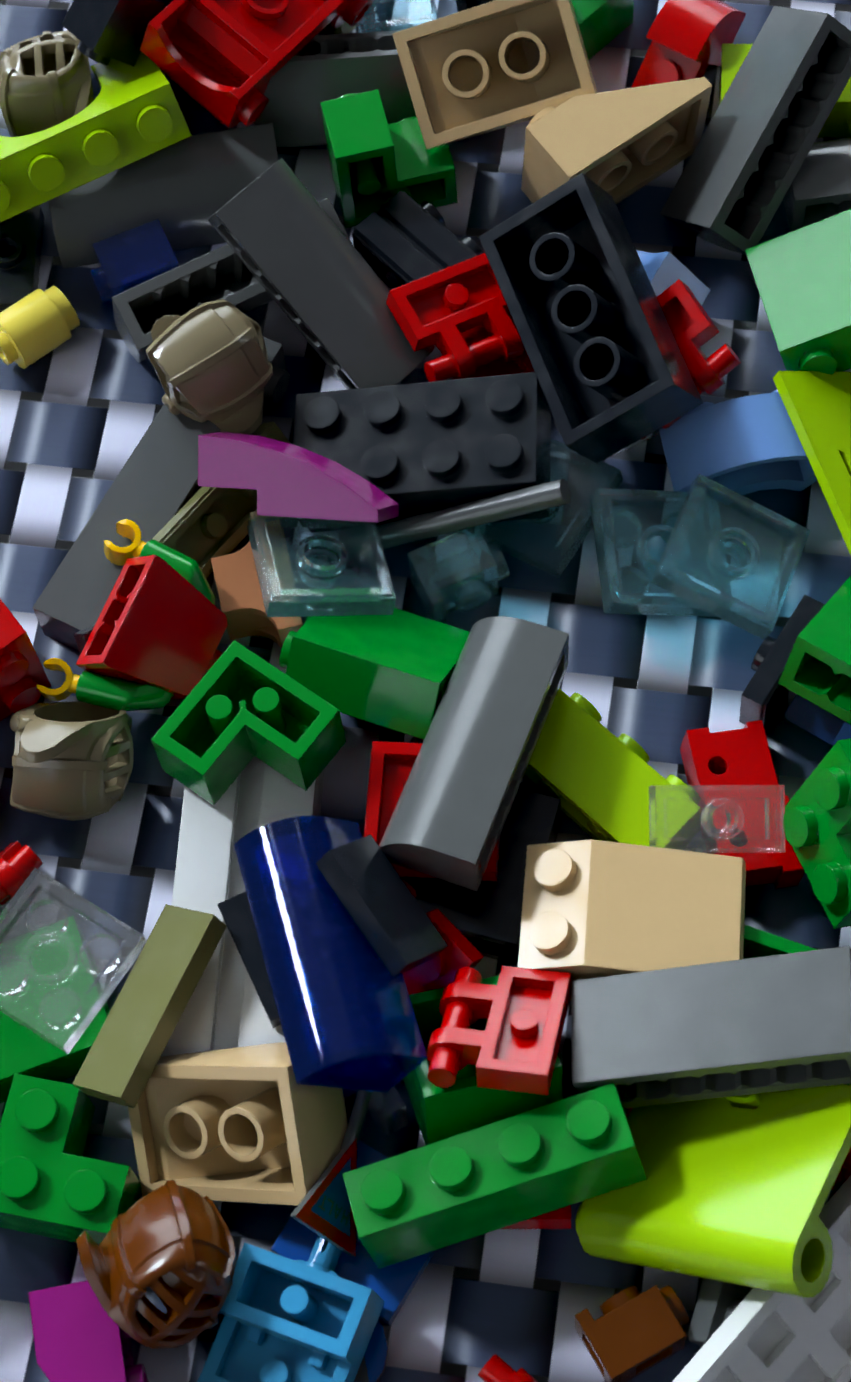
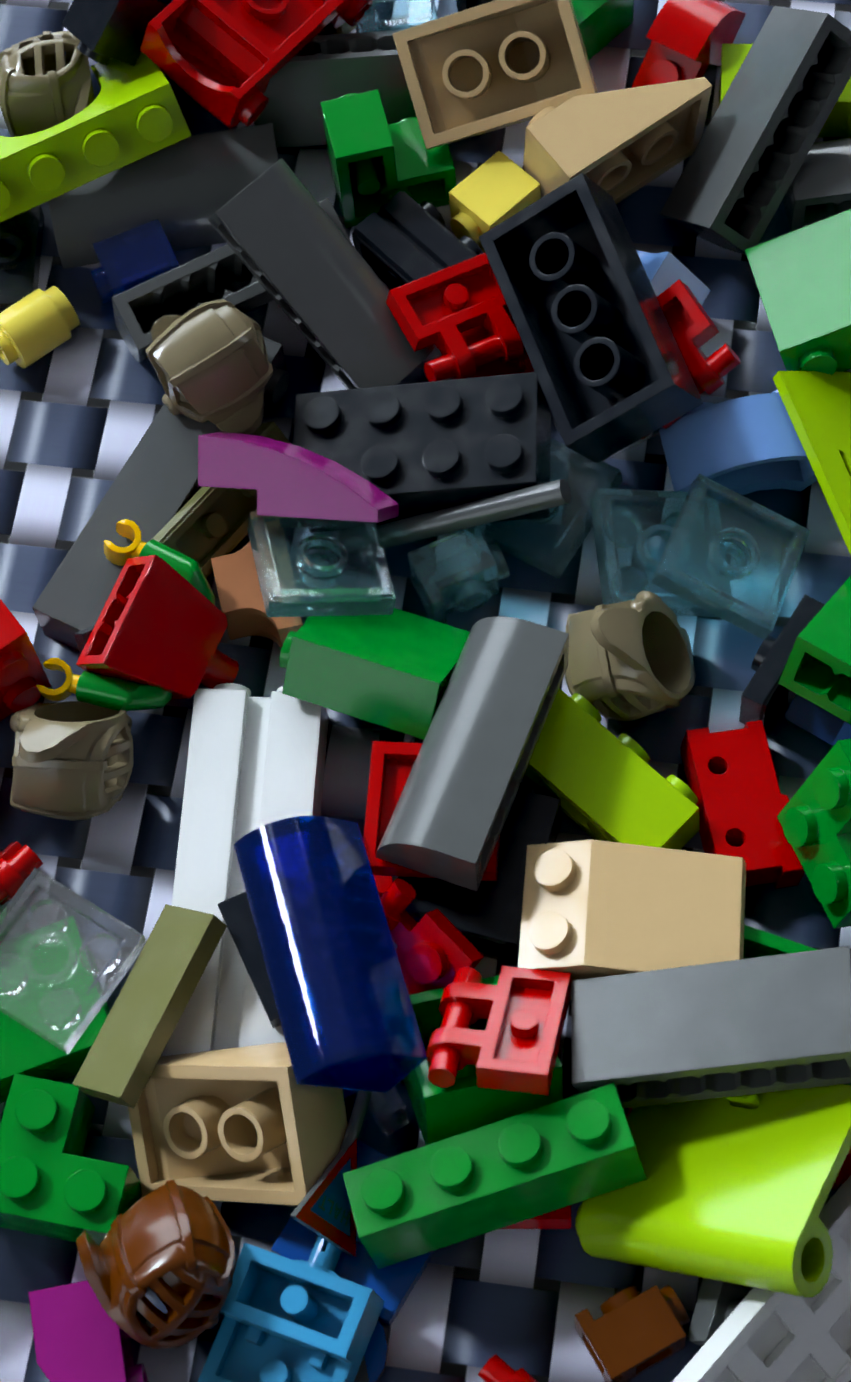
green brick [151,640,346,805] -> none
black tile [315,835,448,977] -> none
clear plate [649,785,786,853] -> none
none -> light yellow brick [449,150,541,253]
none -> dark tan piece [565,591,696,721]

